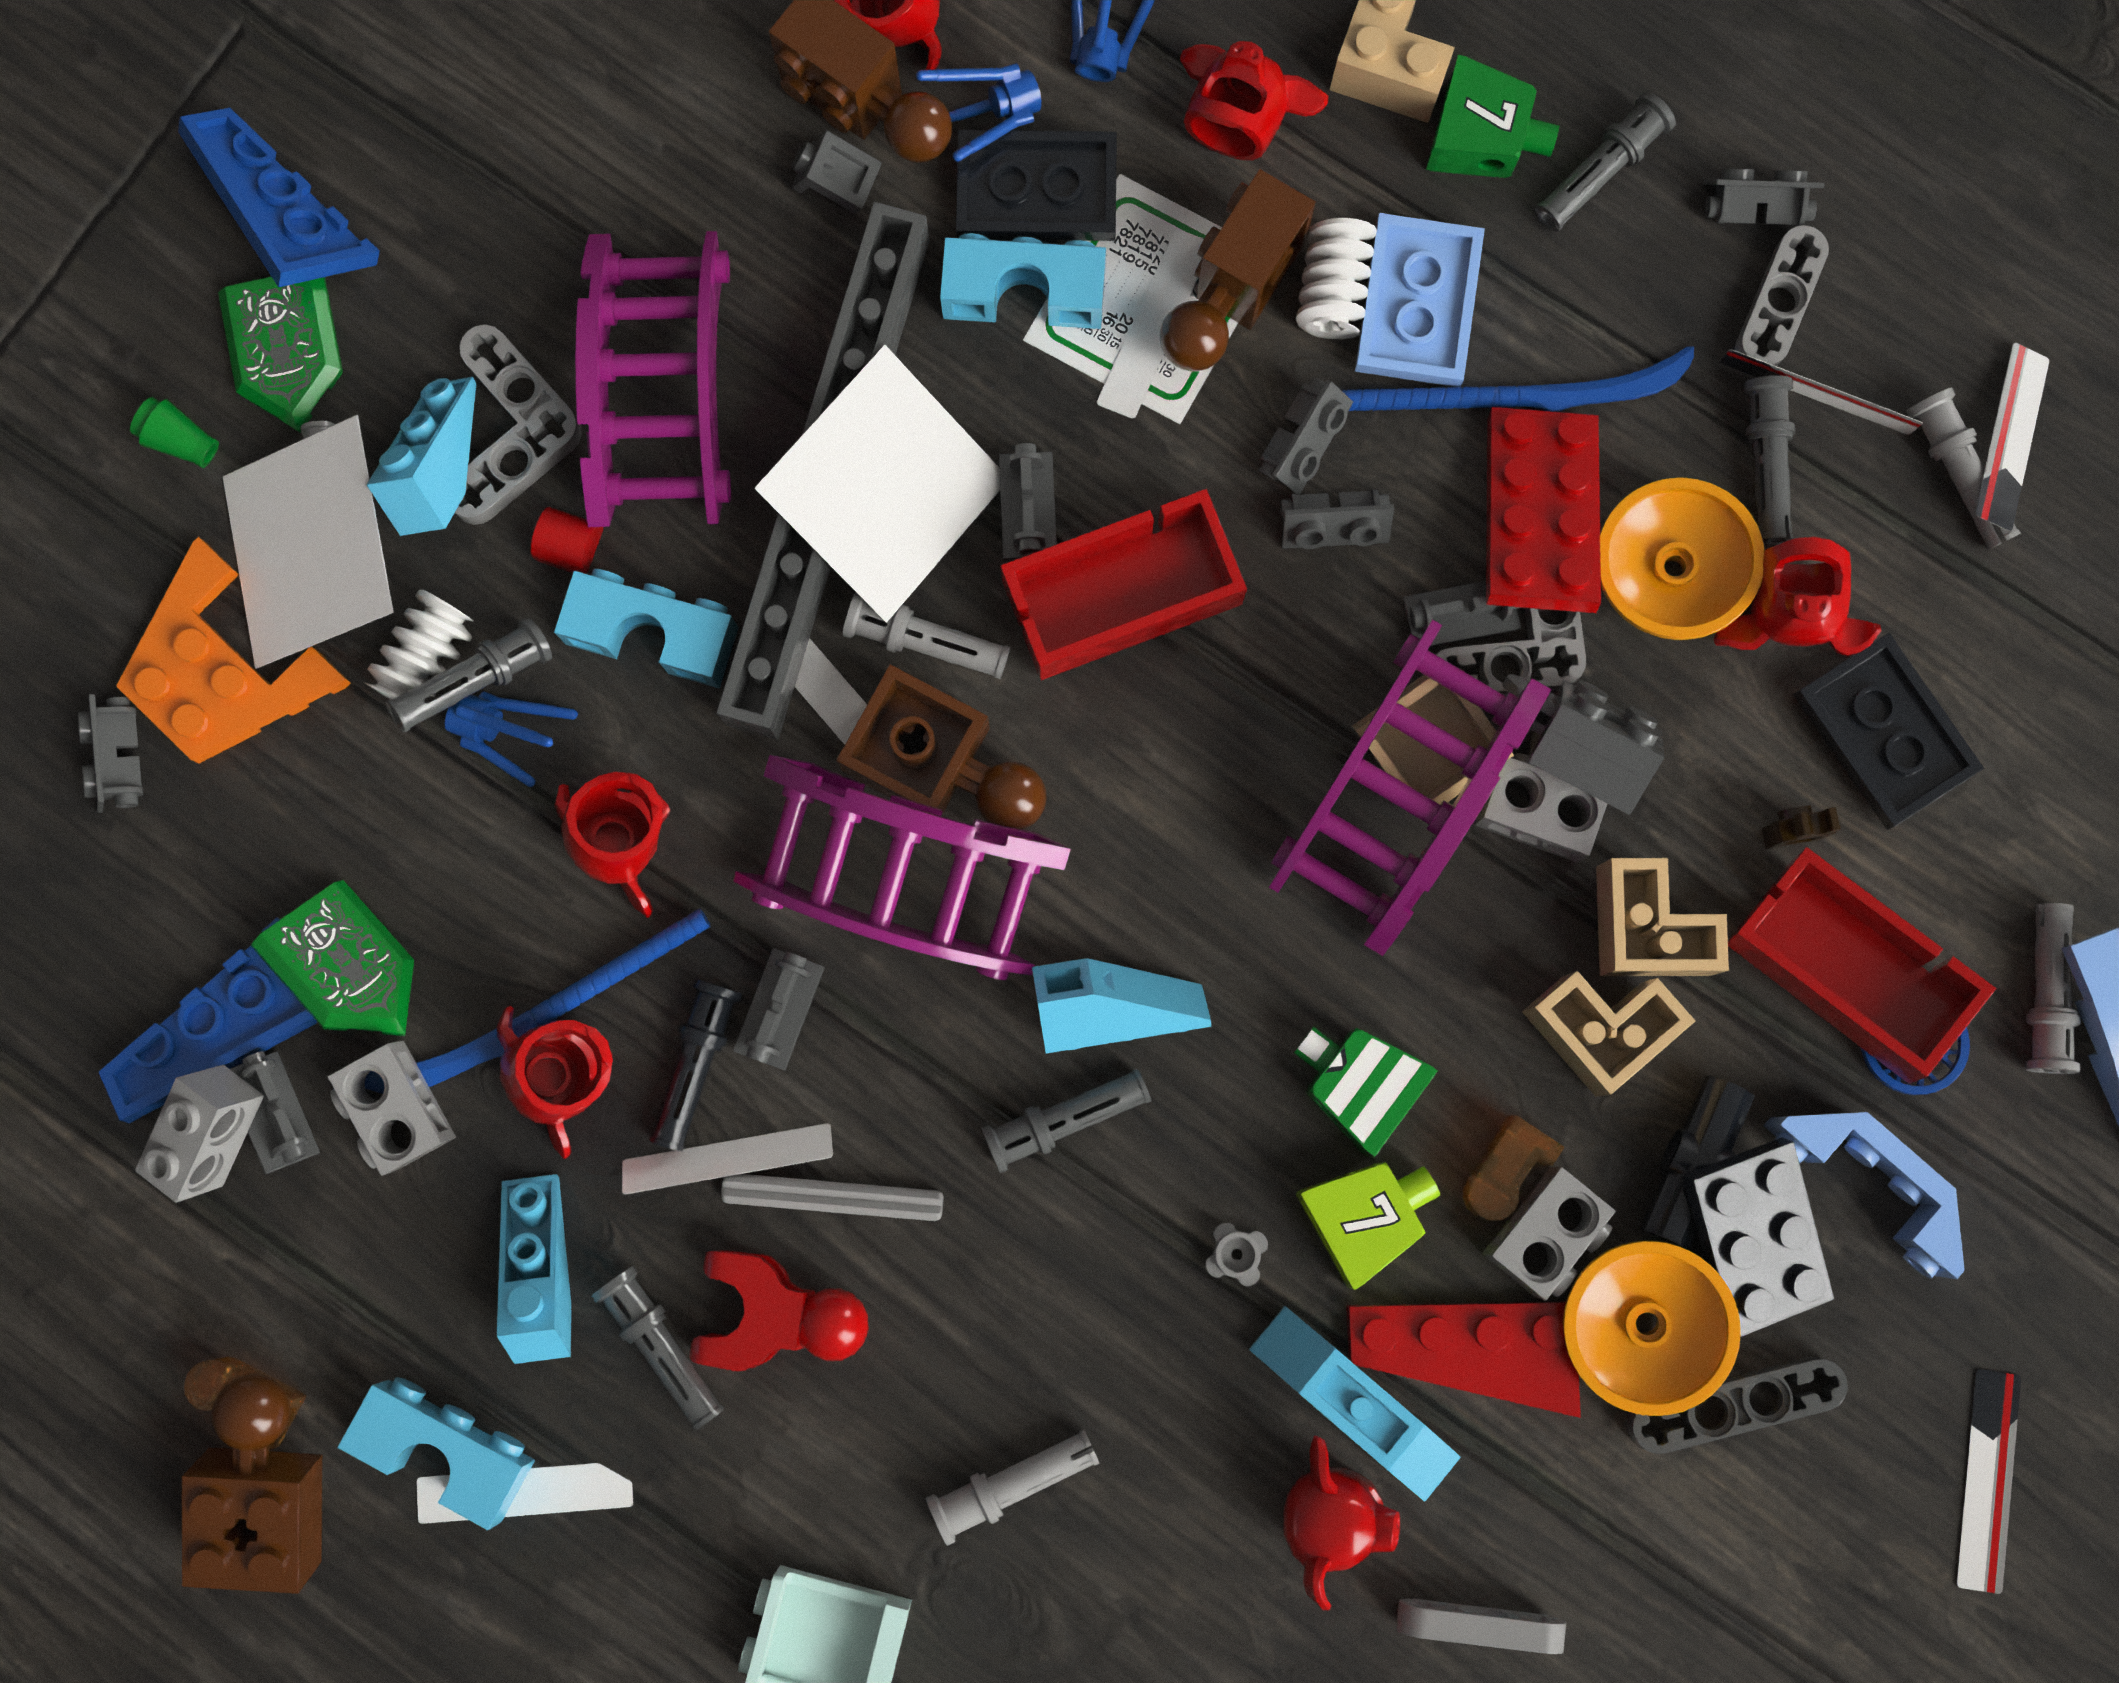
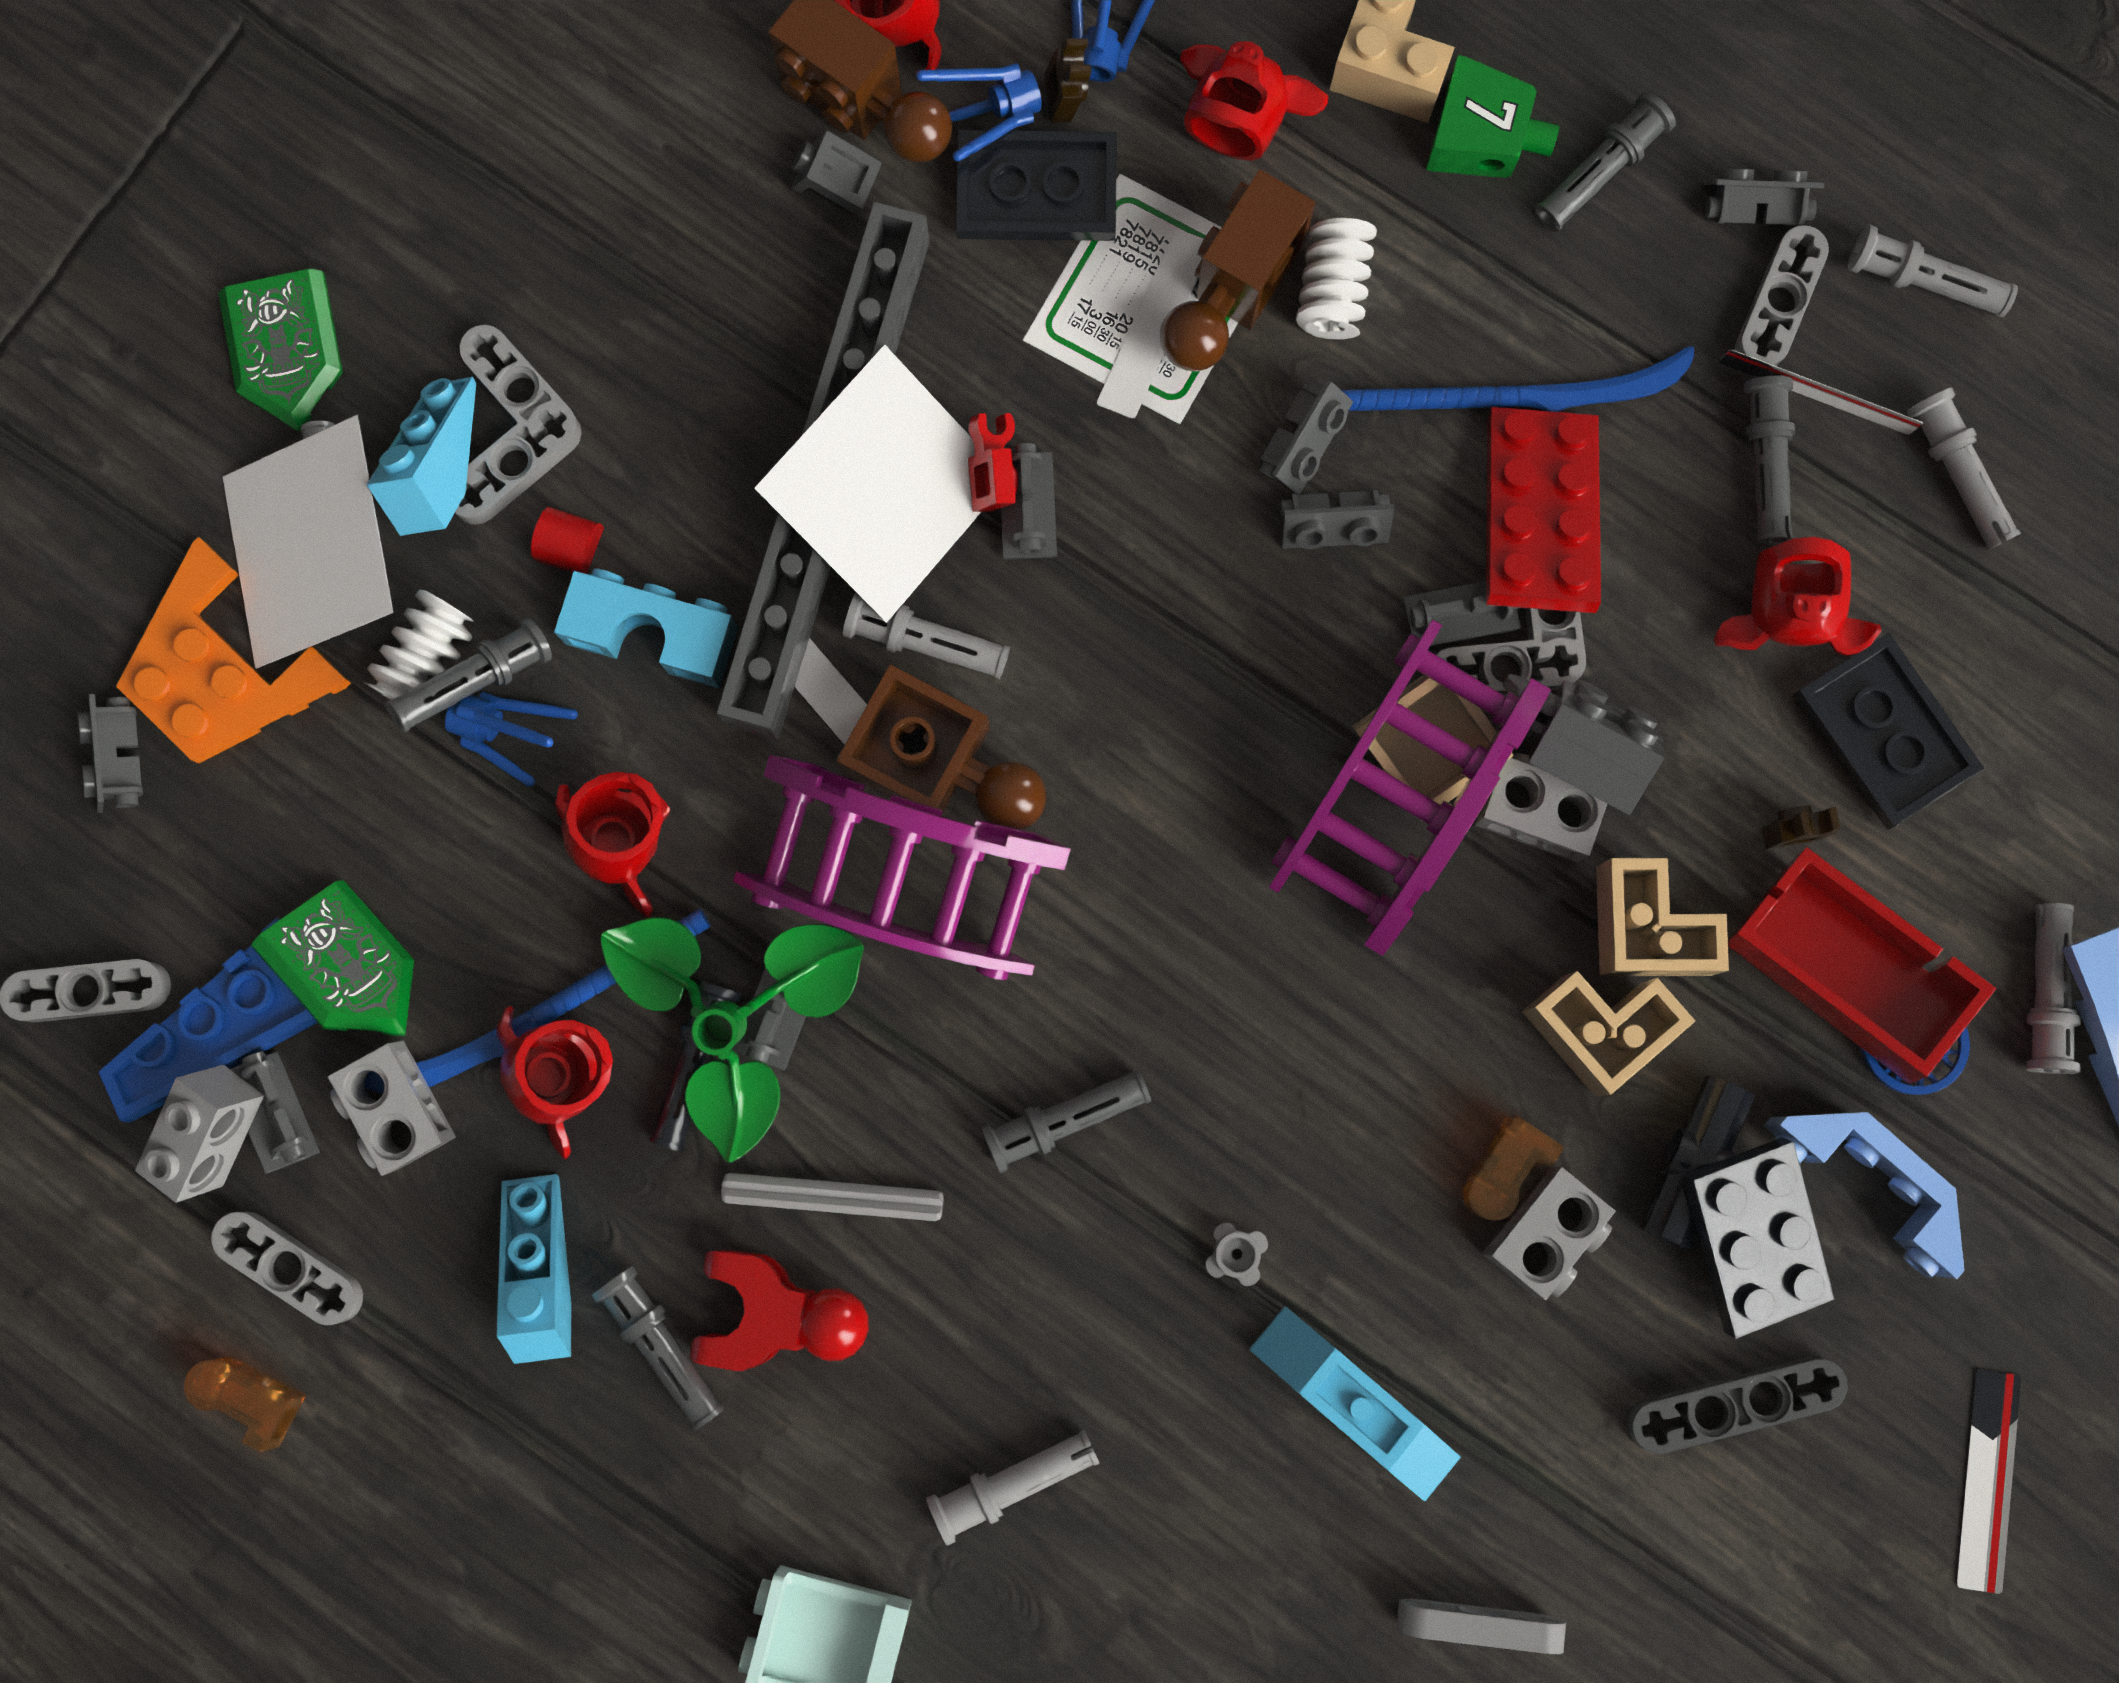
green cone [130,397,219,468] -> none
blue wing [178,108,380,287] -> none
reddish brown brick [182,1374,322,1594] -> none
medium azure arch [337,1377,535,1530] -> none
white sticker [417,1463,633,1524] -> none
magenta fence [575,231,731,527] -> none
white sticker [622,1123,833,1194] -> none
medium azure arch [940,233,1106,329] -> none
red piece [1000,489,1247,681] -> none
medium azure slope [1032,958,1212,1054] -> none
red piece [1283,1435,1400,1610] -> none
torso [1293,1026,1438,1157] -> none
lime torso [1295,1162,1440,1290] -> none
red wing [1347,1301,1581,1418] -> none
light blue plate [1355,213,1485,387] -> none
light orange dish [1563,1241,1741,1416] -> none
light orange dish [1600,478,1764,640] -> none
sticker [1975,343,2049,531] -> none
none -> light grey beam [0,959,171,1022]
none -> light grey beam [211,1212,363,1325]
none -> green plant [601,917,864,1163]
none -> red plate [968,413,1018,512]
none -> dark brown plate [1044,39,1091,122]
none -> light grey pin [1848,224,2018,318]

